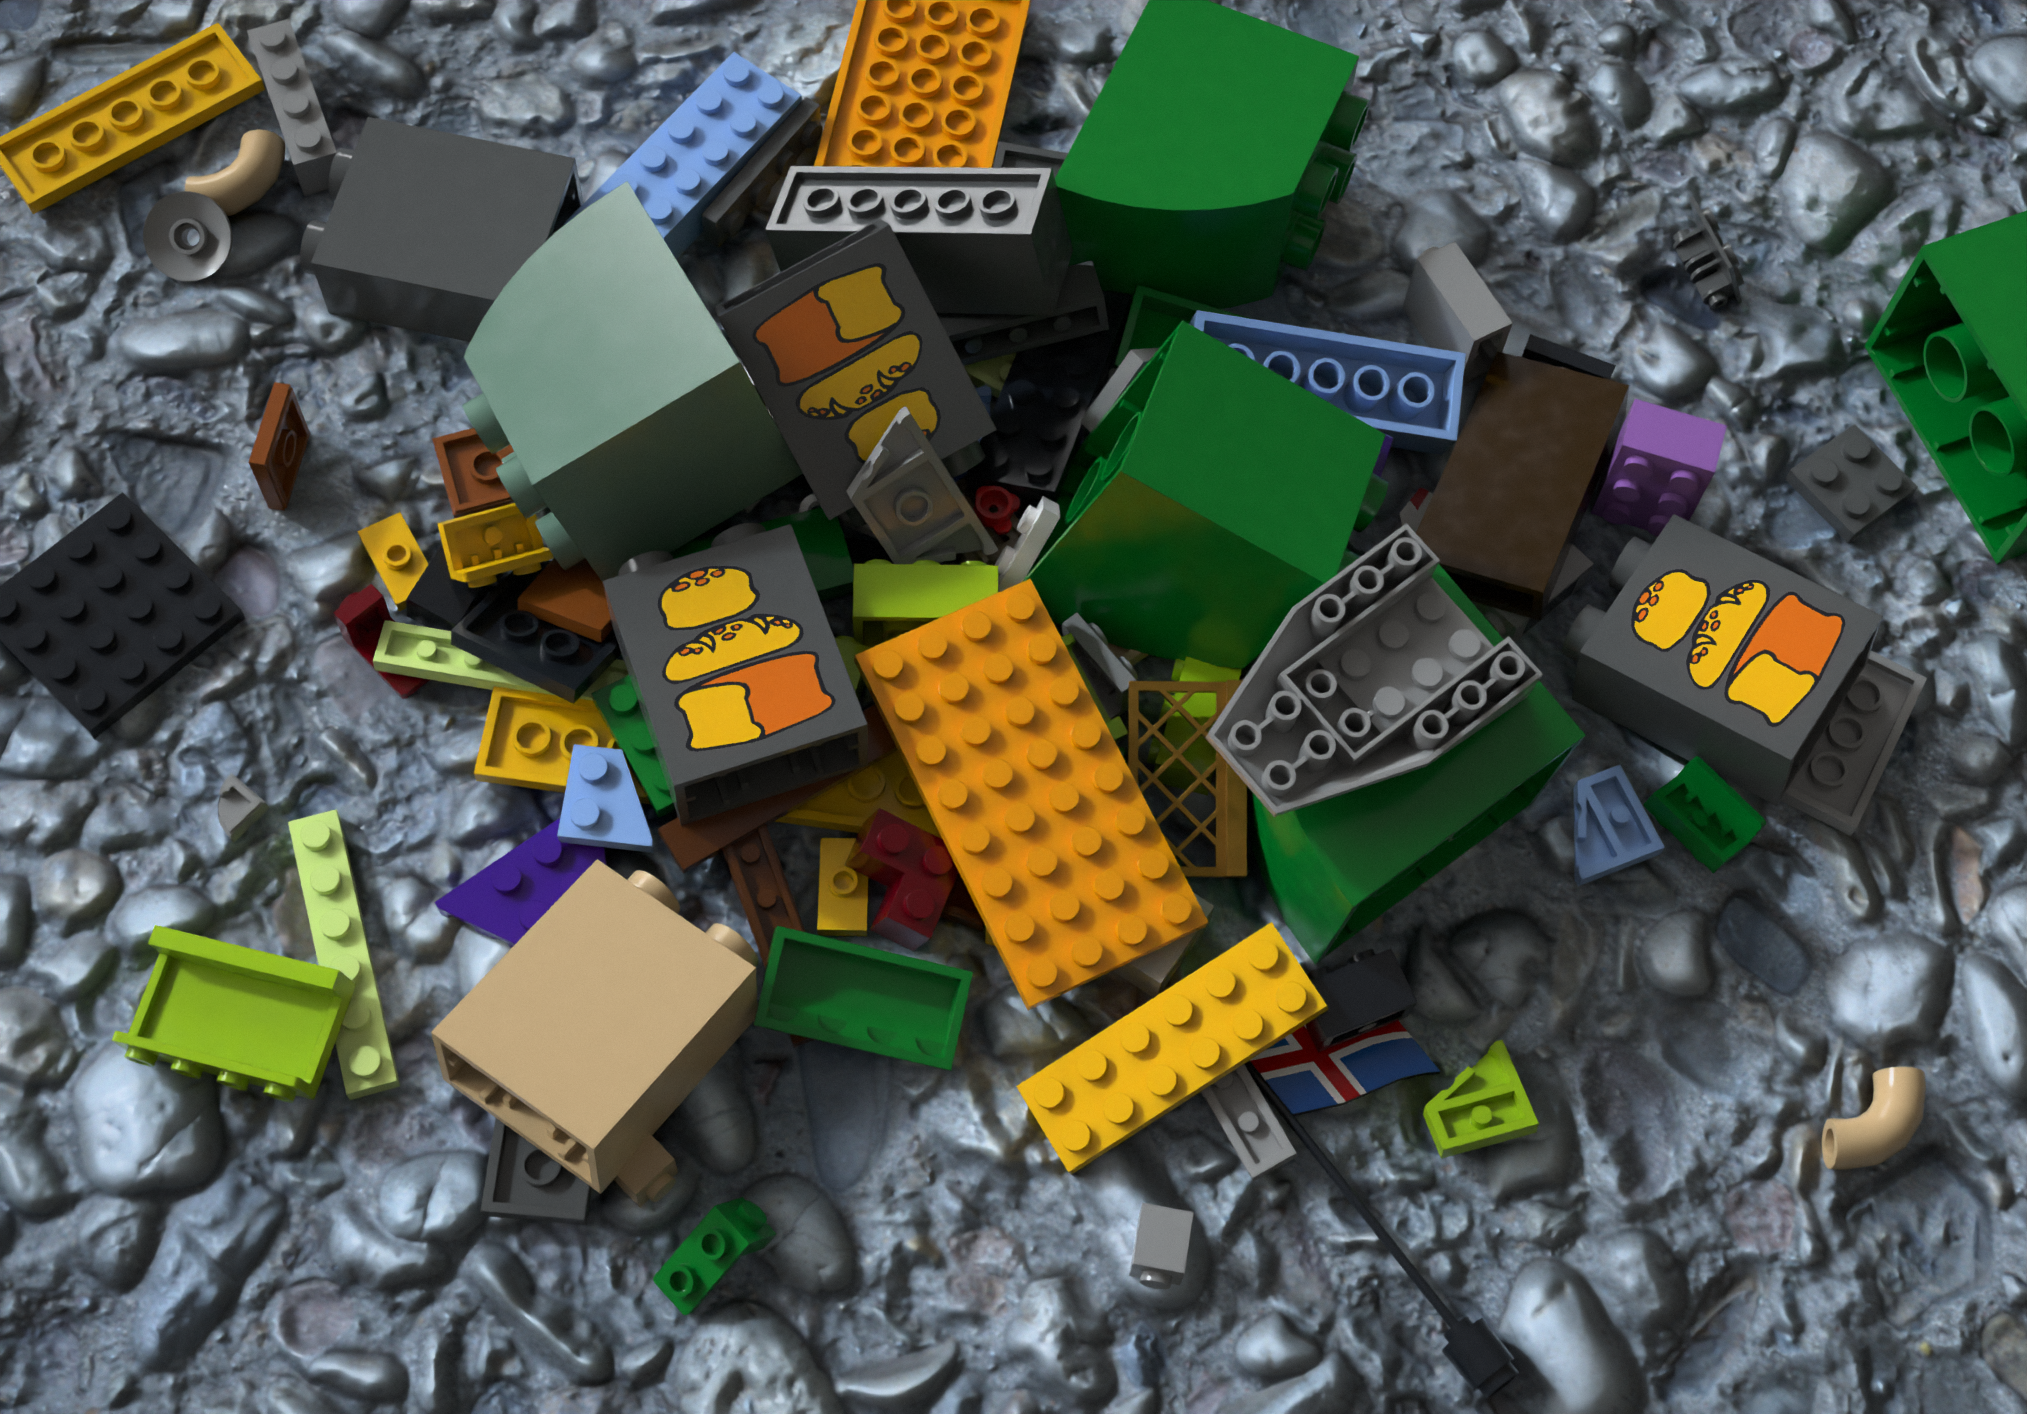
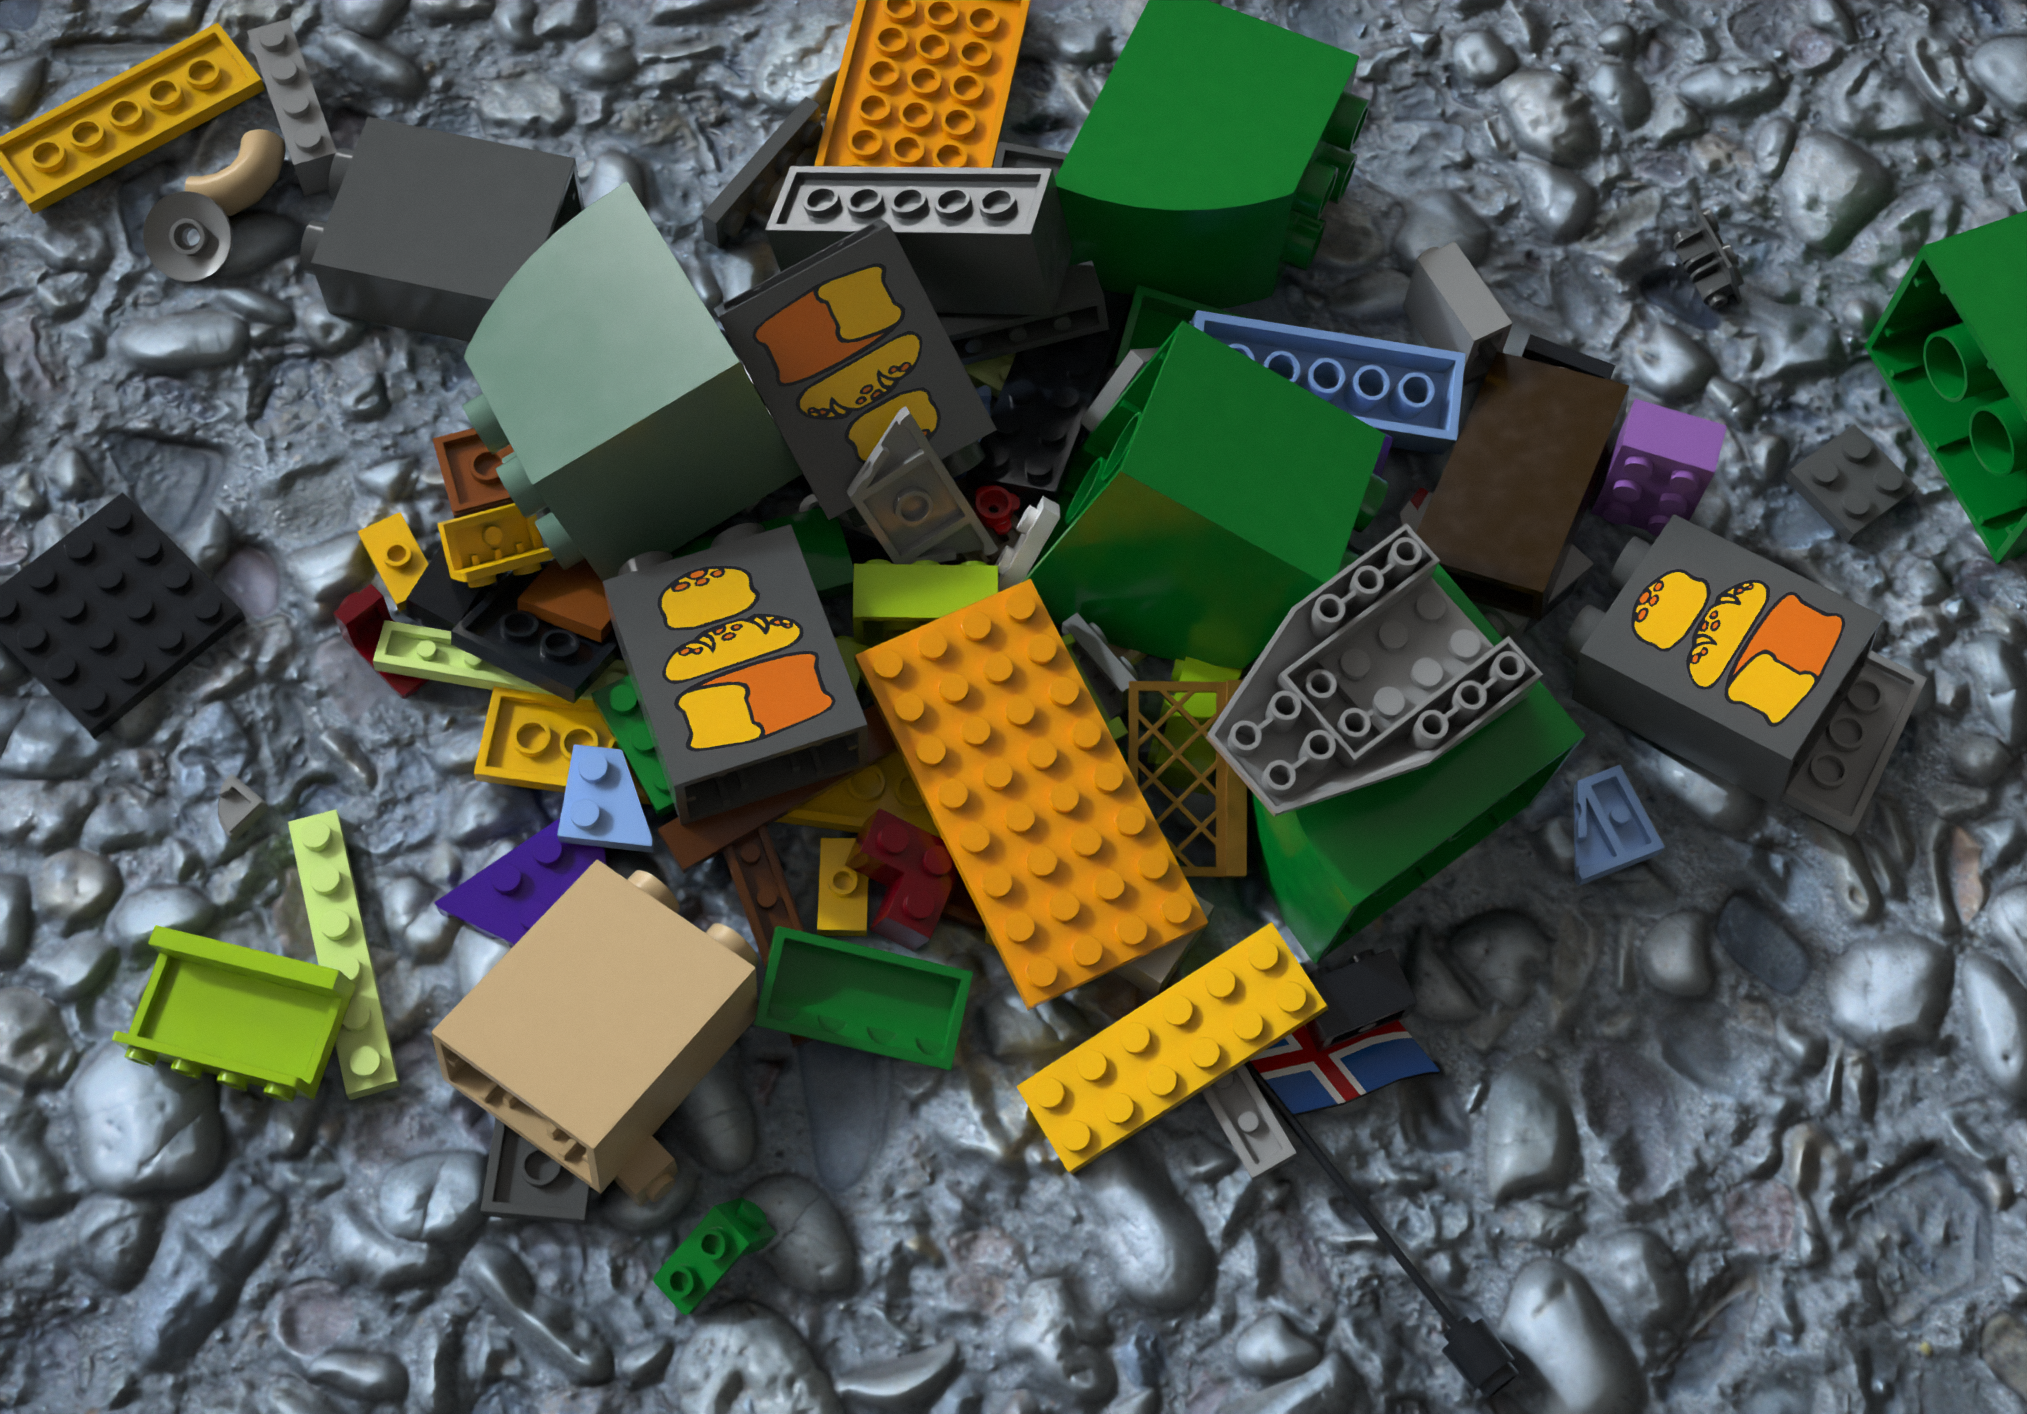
dark orange tile [248,382,310,511] -> none
light blue brick [564,52,802,259] -> none
light grey brick [1129,1203,1194,1289] -> none
lime wing [1423,1040,1539,1159] -> none
green bracket [1643,756,1766,874] -> none
tan cylinder [1822,1067,1926,1170] -> none

